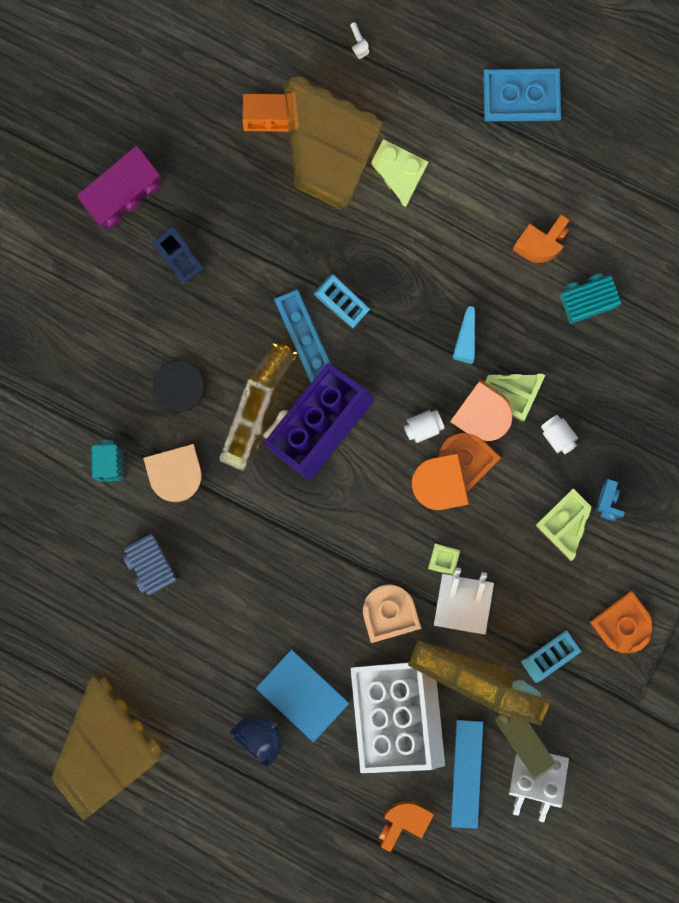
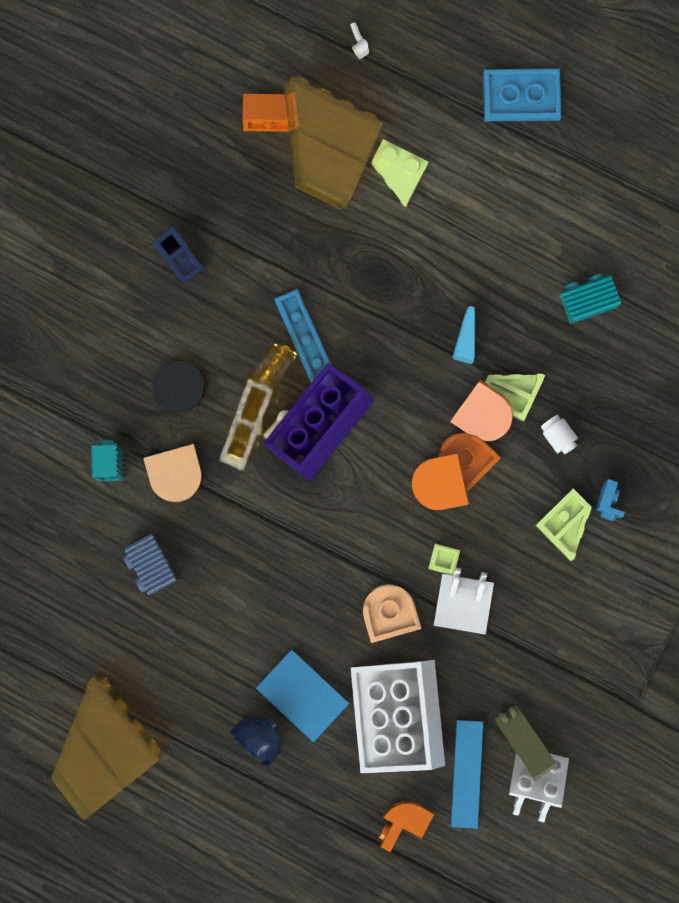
magenta slope [77,146,162,230] -> none
medium azure slope [313,274,370,328] -> none
white brick [404,410,444,443] -> none
clear yellow slope [408,641,551,725] -> none
orange brick [513,215,569,263] -> none
medium azure slope [521,630,581,683] -> none
orange tile [589,591,652,653] -> none

